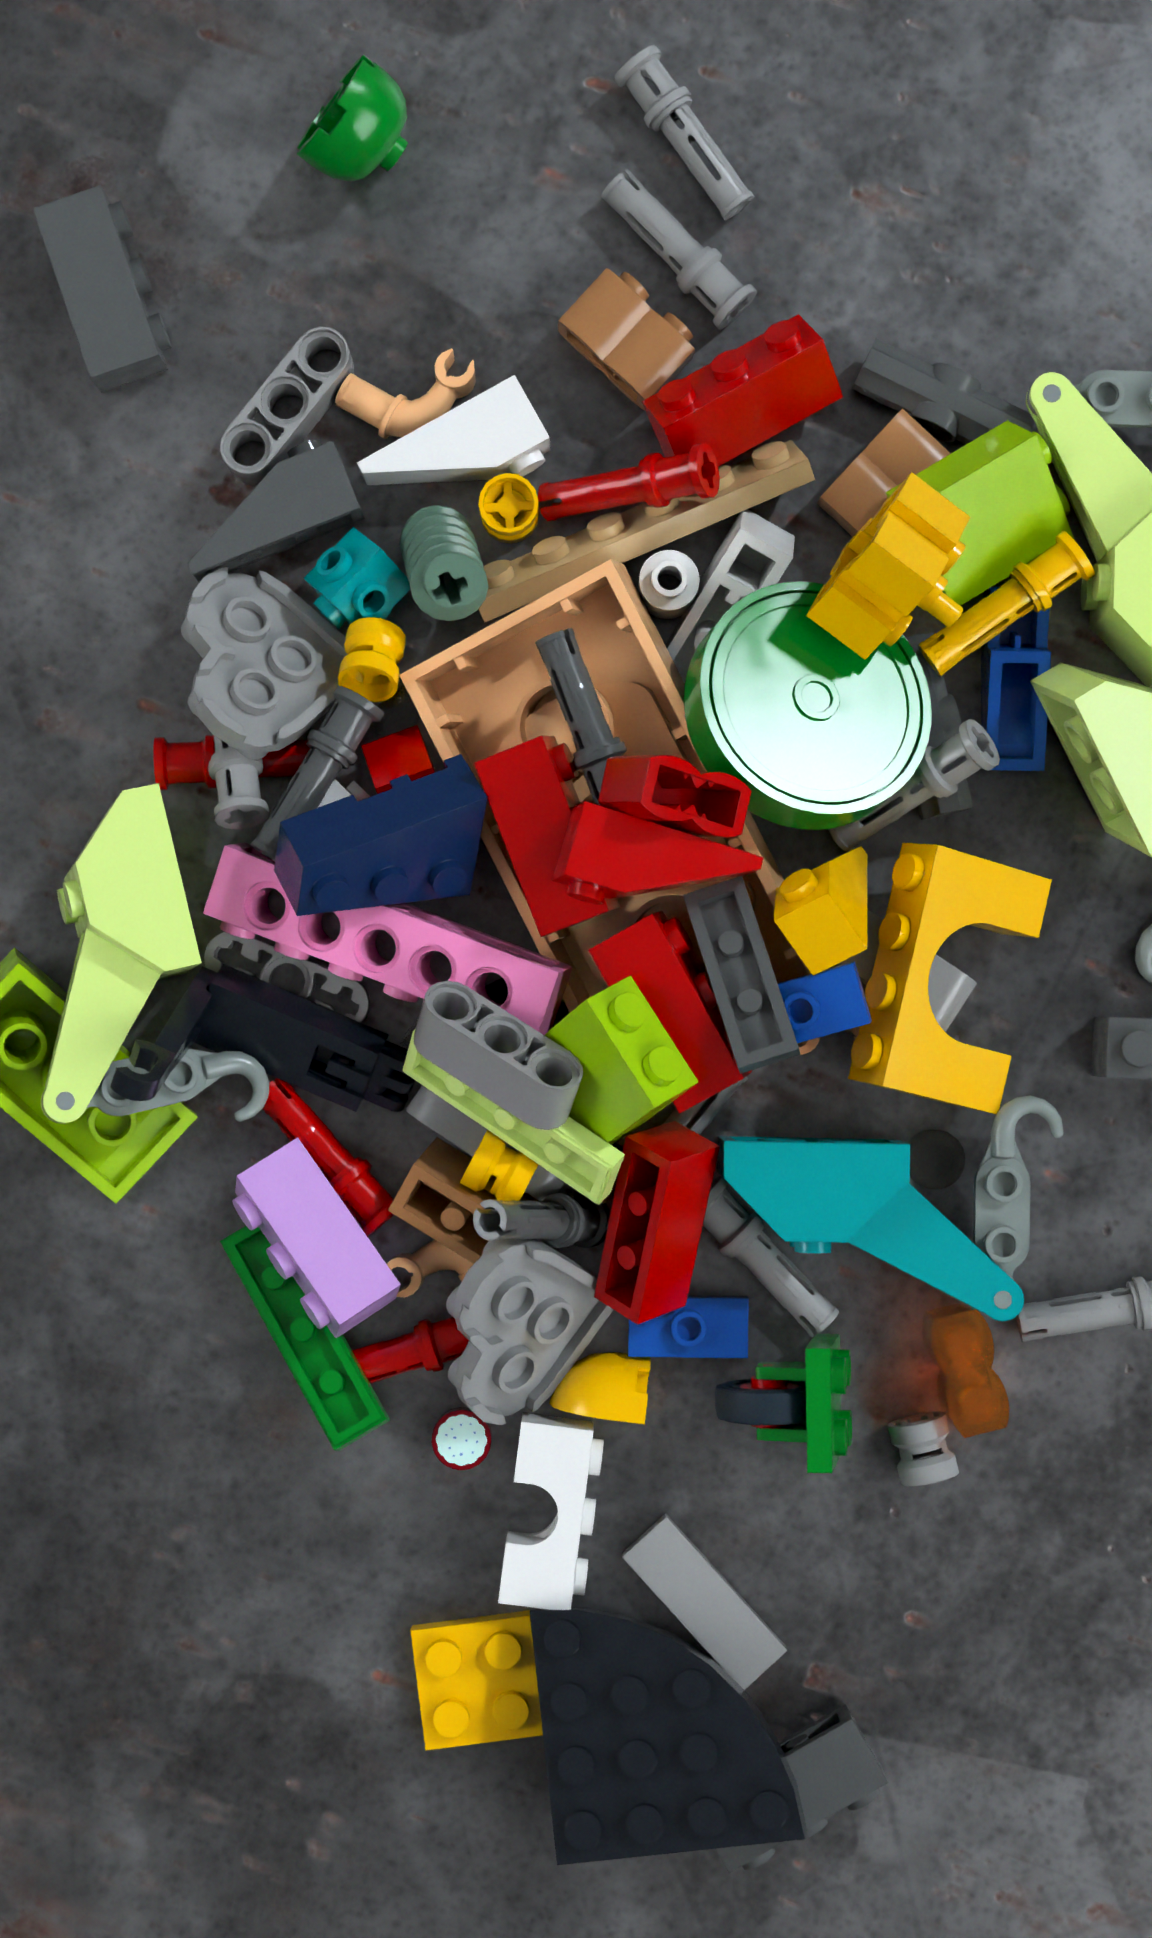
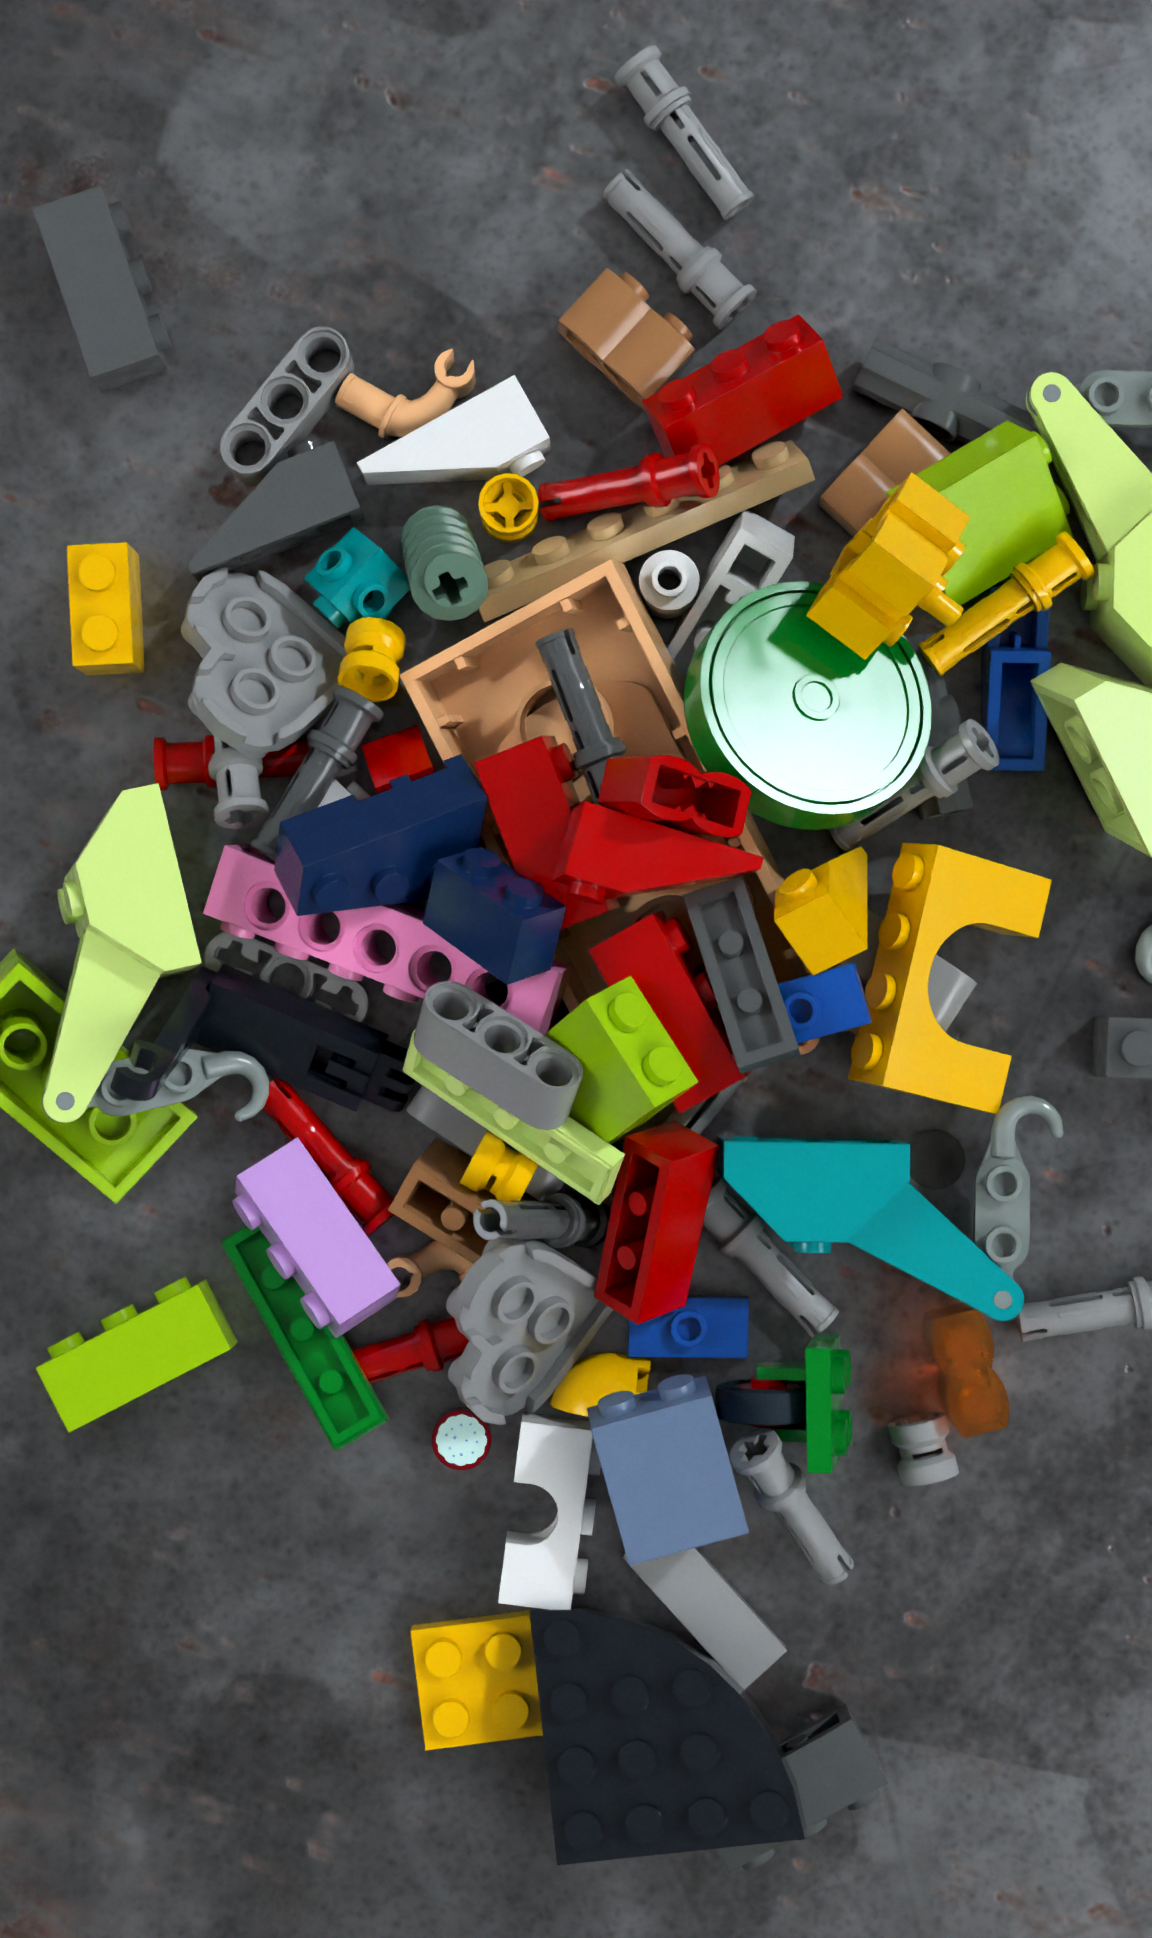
green cylinder [296,55,408,181] -> none
none -> lime brick [36,1276,238,1433]
none -> yellow brick [67,542,145,676]
none -> dark blue brick [423,847,566,985]
none -> sand blue slope [587,1374,749,1566]
none -> light grey pin [729,1428,854,1585]

